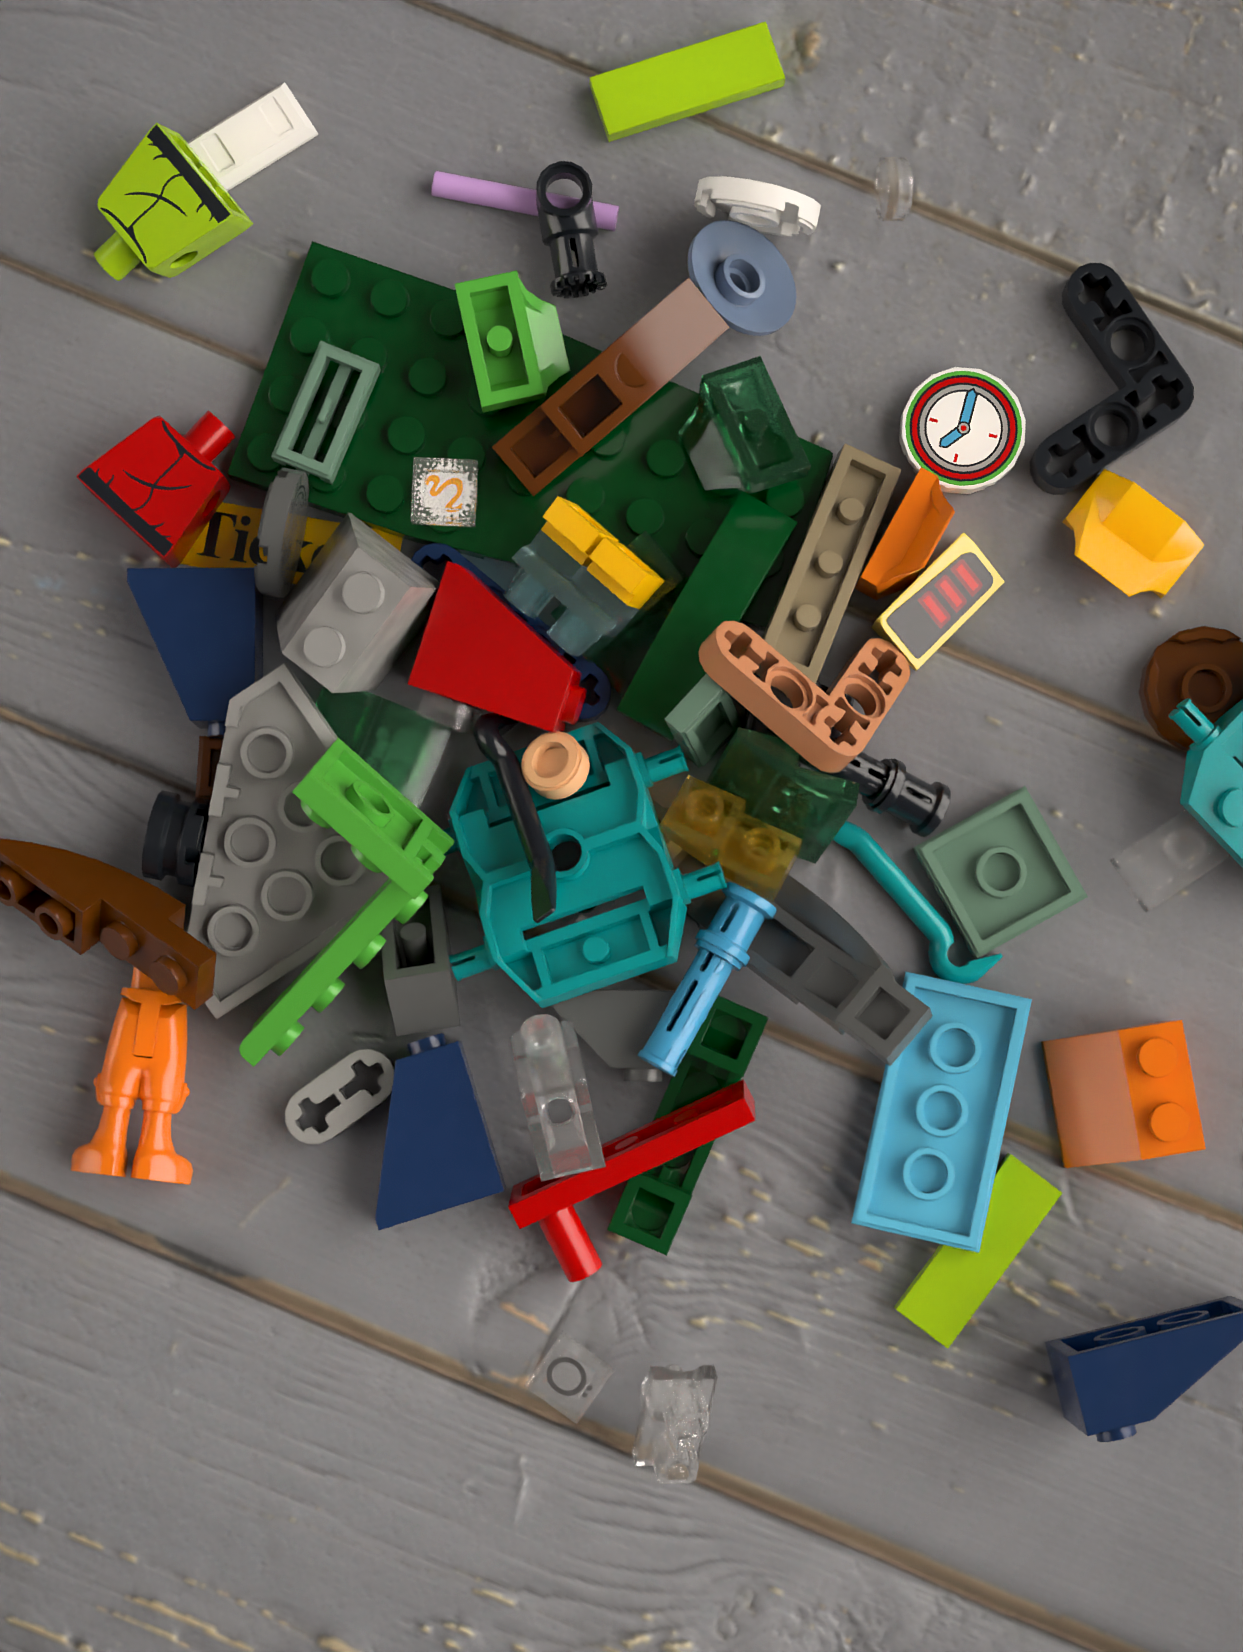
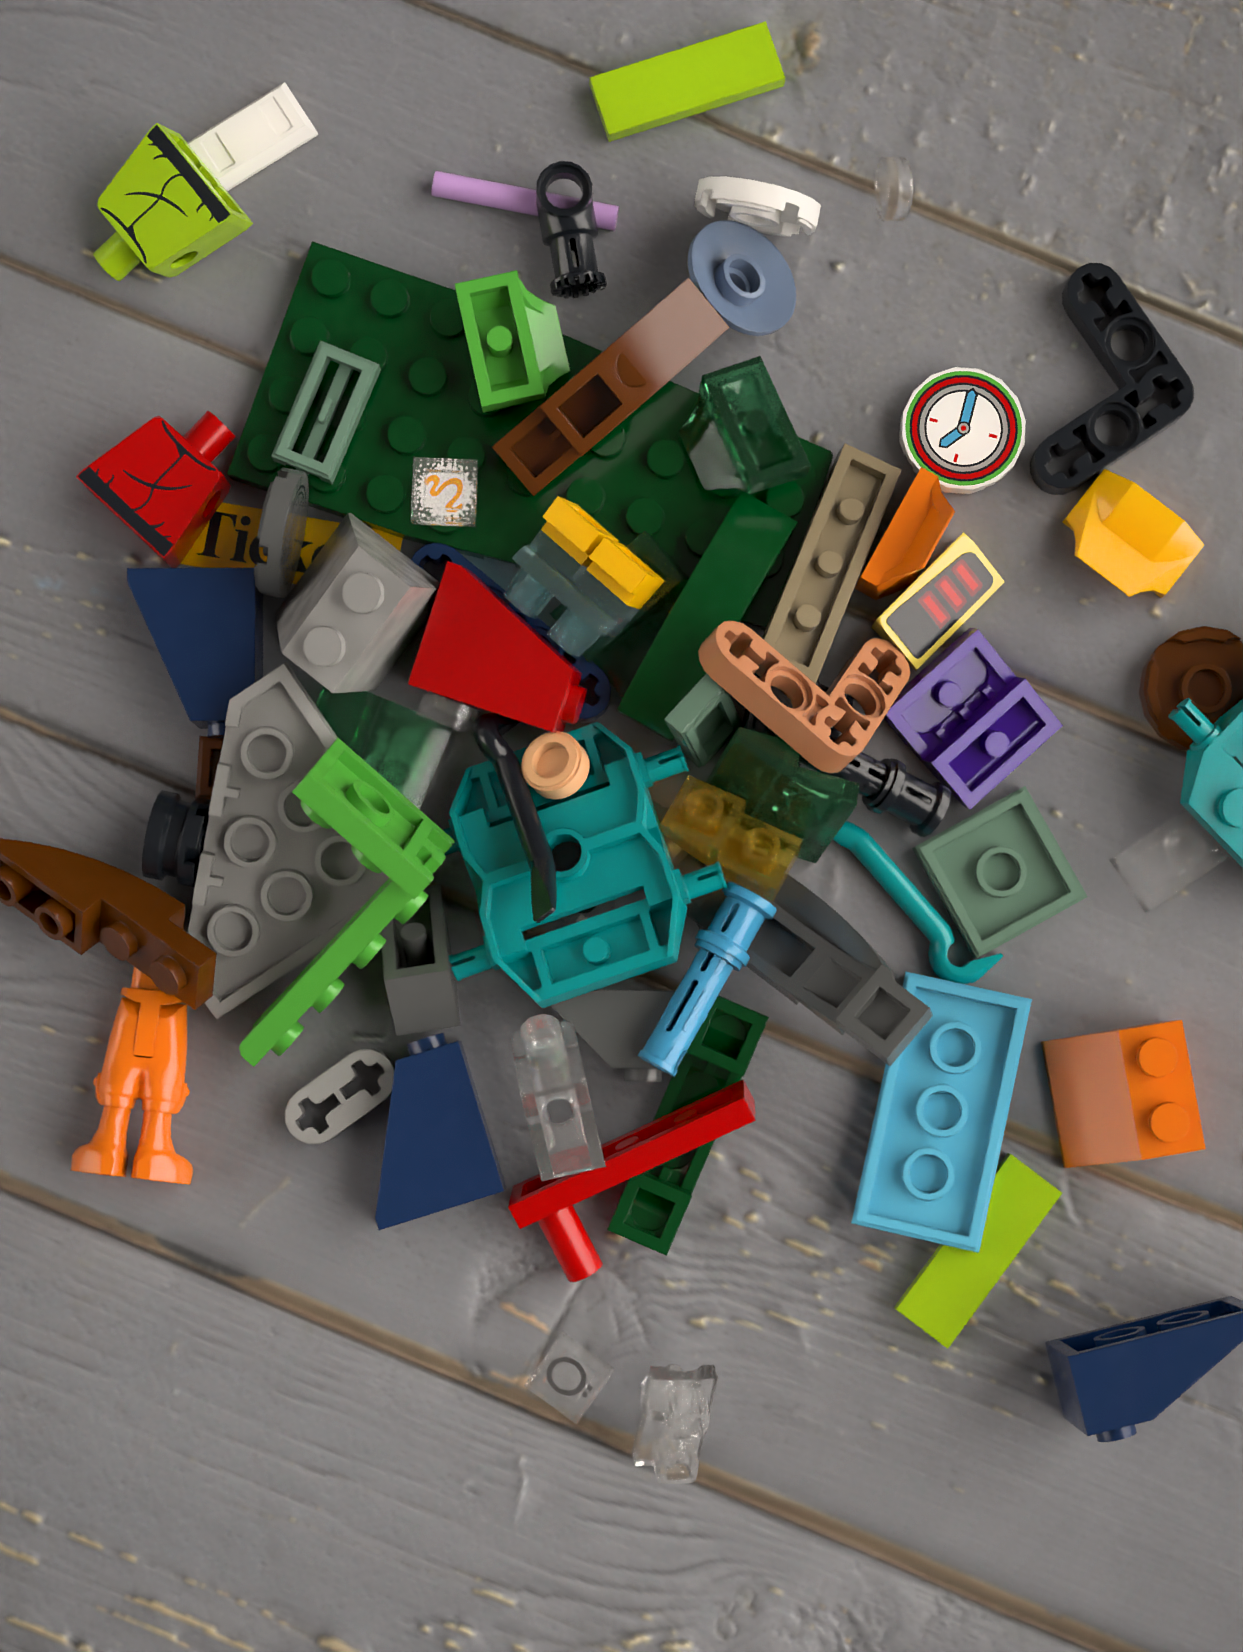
none -> slope [884,628,1063,810]

